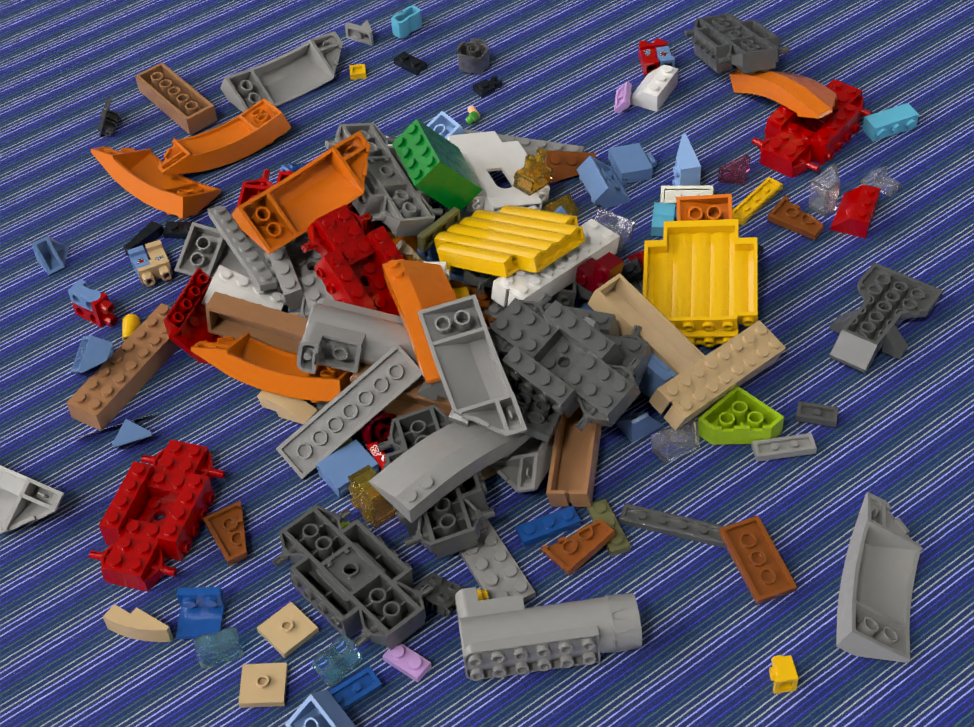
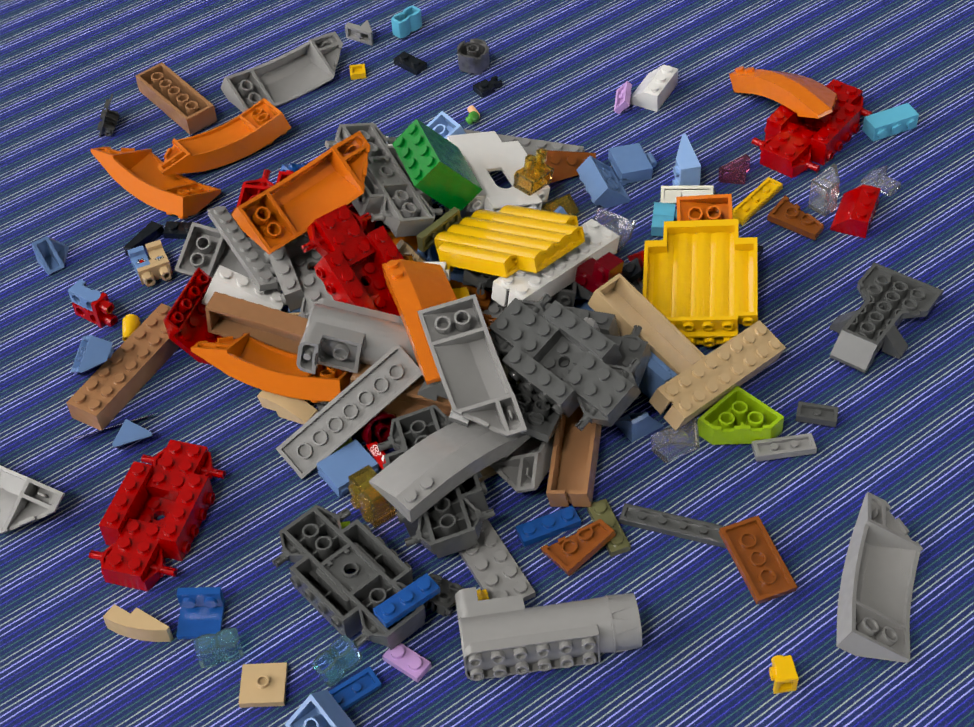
dark orange wing [203,500,248,566] -> none
tan plate [257,602,319,658] -> none
red hips [638,38,675,76] -> none
dark grey piece [684,13,790,74] -> none
none -> blue plate [373,573,440,628]

